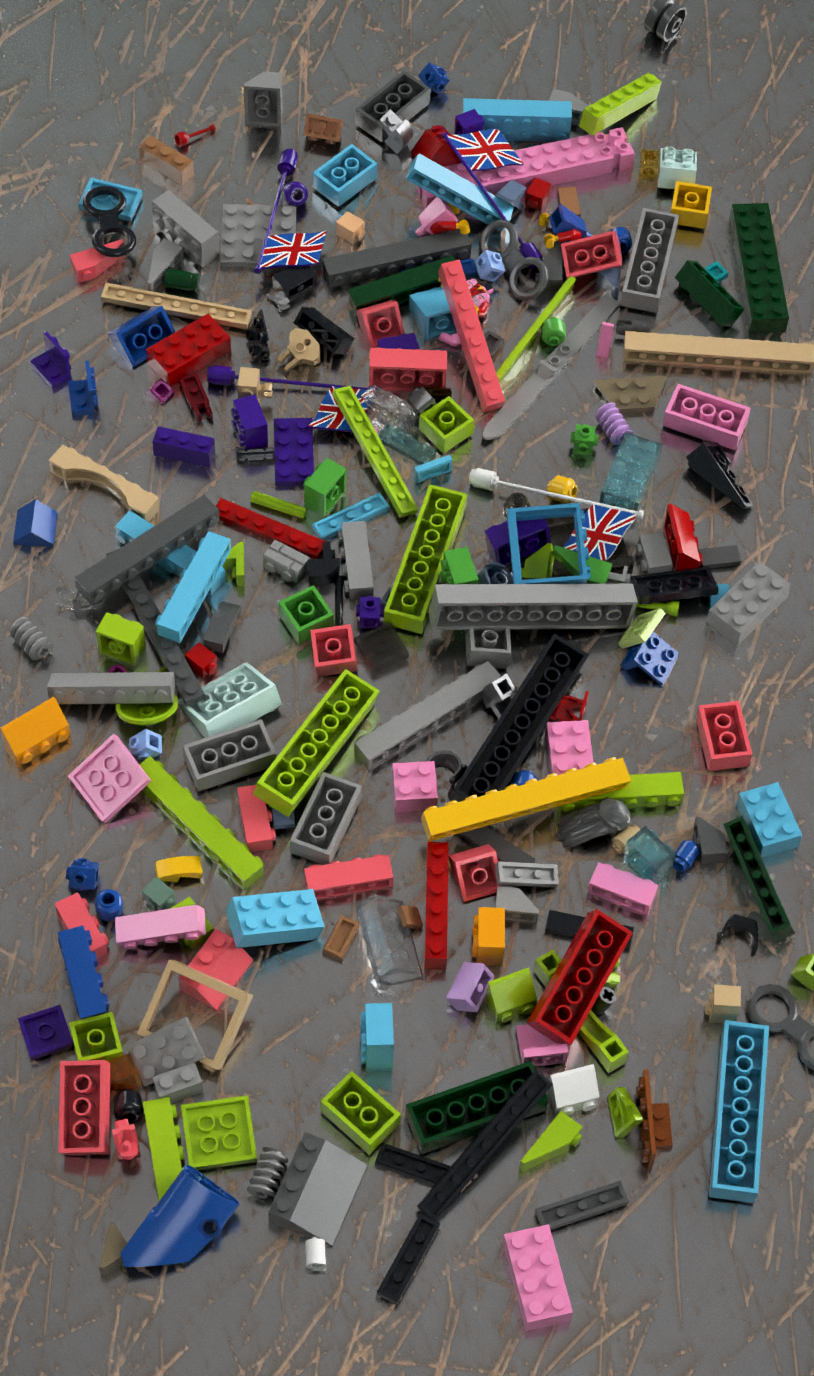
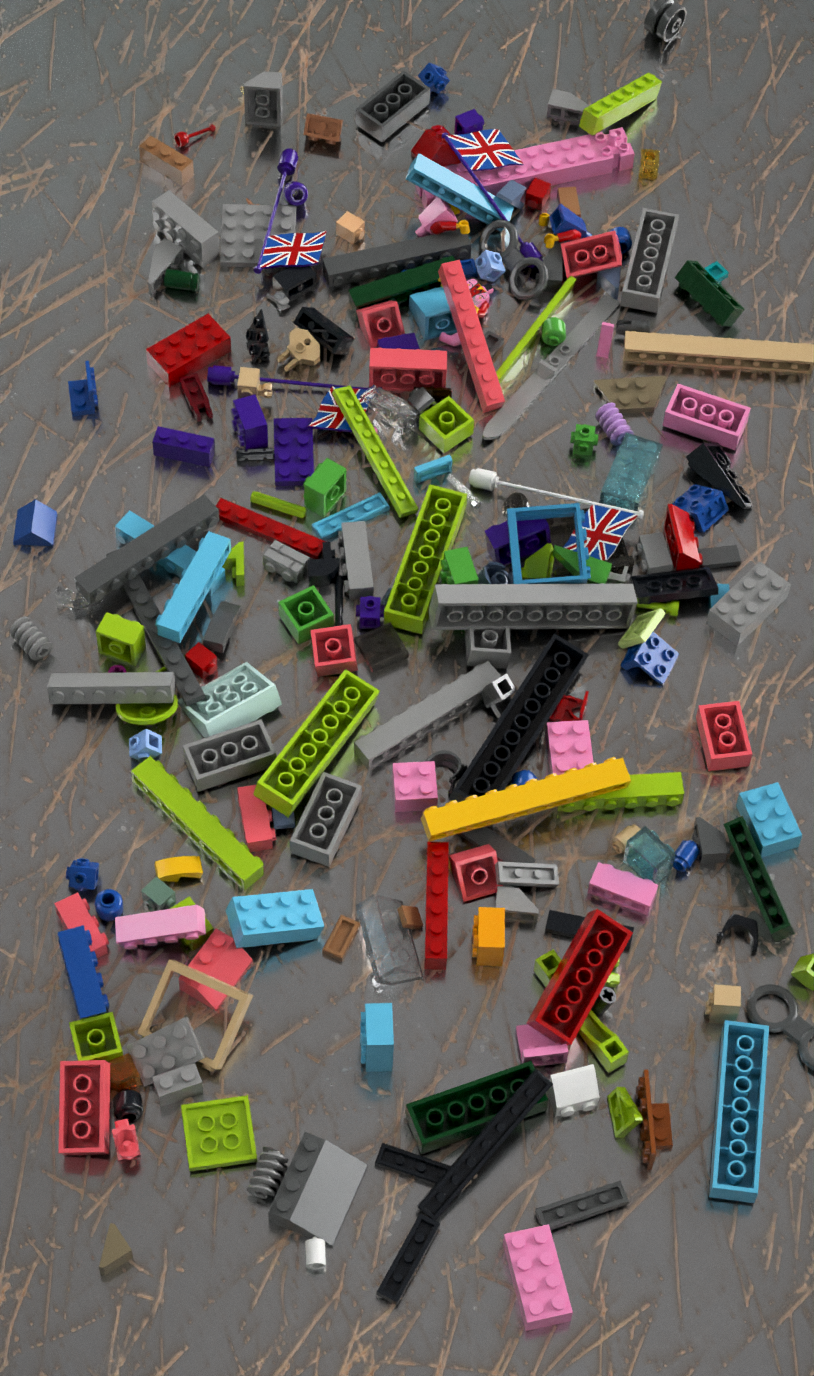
light orange slope [0,697,71,767] -> none
dark purple plate [18,1005,74,1060] -> none
dark purple bracket [30,331,72,390] -> none
tan arch [49,444,160,522] -> none
bright pink plate [68,734,152,823] -> none
coral slope [70,239,124,283] -> none
medium azure plate [78,178,143,222] -> none
black bar [82,186,136,257] -> none
tan plate [101,283,252,330] -> none
blue slope [107,306,175,367] -> none
blue panel [121,1164,240,1267] -> none
lime brick [143,1097,185,1201] -> none
magenta slope [145,378,174,405] -> none
coral brick [304,854,394,899] -> none
medium azure brick [313,144,378,207] -> none
lime brick [320,1071,401,1155] -> none
flat silver brick [377,109,414,154] -> none
clear light blue tile [378,424,436,465] -> none
lavender brick [446,962,495,1012] -> none
medium azure brick [462,98,572,142] -> none
lime slope [485,967,537,1023] -> none
lime slope [519,1111,583,1172] -> none
yellow head [547,475,578,503] -> none
dark grey hair [557,797,631,848] -> none
light aqua slope [657,147,697,189] -> none
yellow brick [671,181,712,229] -> none
dark green brick [729,203,789,334] -> none
none -> clear tile [446,474,481,509]
none -> blue bracket [672,484,729,533]

